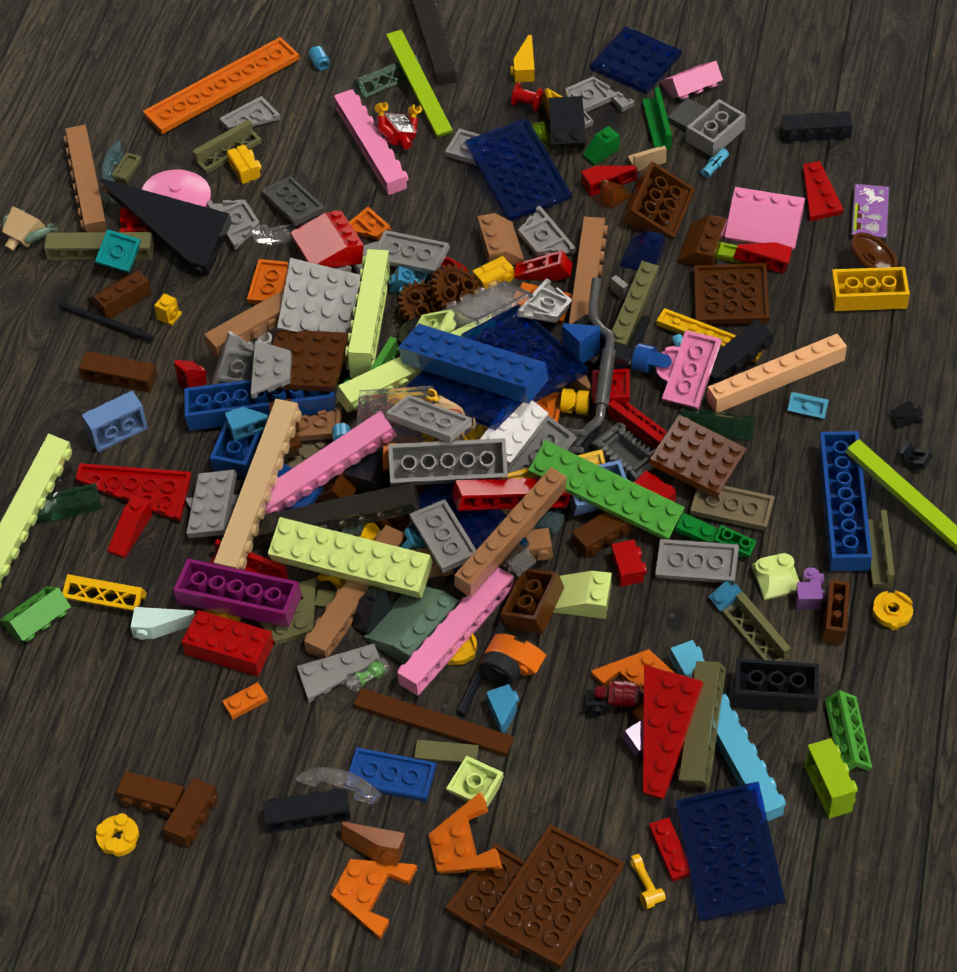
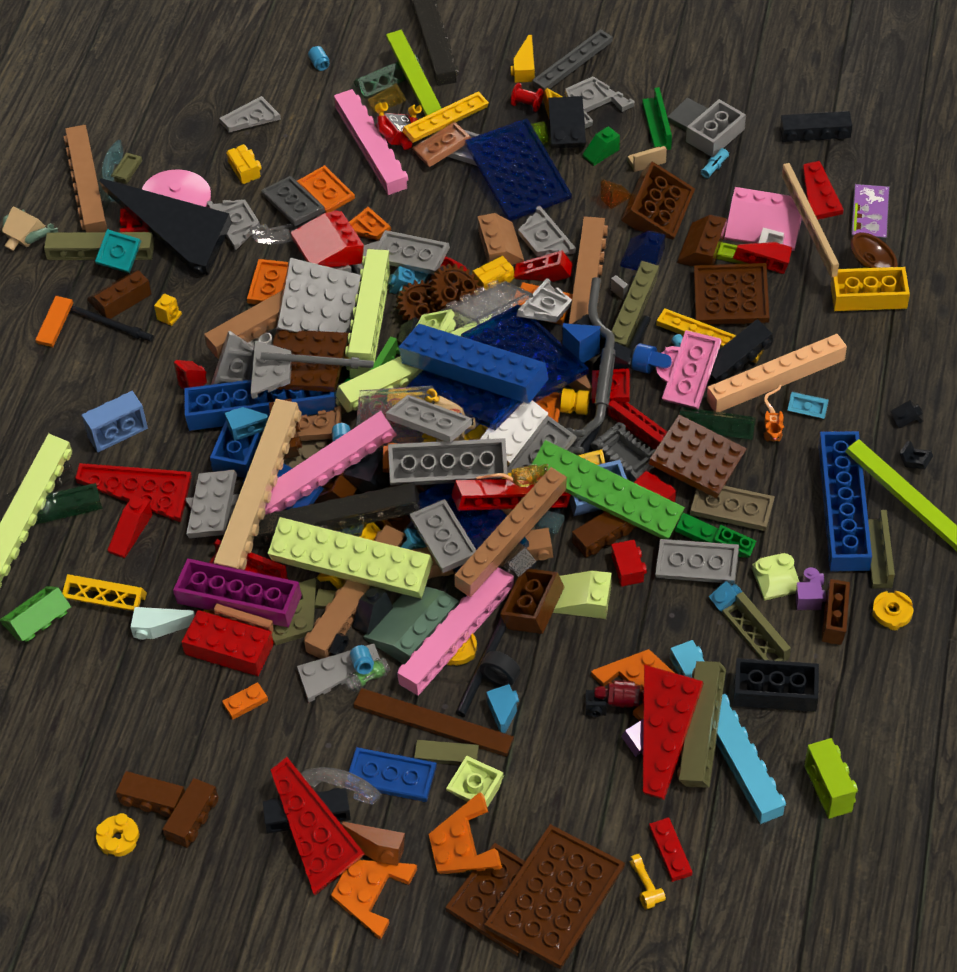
reddish brown brick [79,351,158,393] -> none
orange plate [143,37,300,134] -> none
olive fence [193,119,262,174] -> none
orange brick [484,634,546,676] -> none
red slope [581,166,637,197] -> none
clear blue plate [590,26,682,94] -> none
bright pink slope [660,61,723,100] -> none
clear blue plate [676,781,786,922] -> none
bright green fence [825,690,872,771] -> none
none -> orange tile [35,296,73,347]
none -> nougat tile [214,603,274,633]
none -> dark grey bar [260,352,374,369]
none -> red wing [271,757,365,895]
none -> orange tile [297,165,355,213]
none -> black tile [329,633,349,654]
none -> dark azure brick [350,645,374,675]
none -> clear yellow slope [368,83,406,113]
none -> yellow plate [402,91,489,143]
none -> nougat tile [412,122,472,167]
none -> clear yellow animal [476,464,548,487]
none -> dark grey plate [532,29,613,92]
none -> white panel [759,228,784,244]
none -> orange animal [764,385,784,442]
none -> tan tile [782,163,839,277]

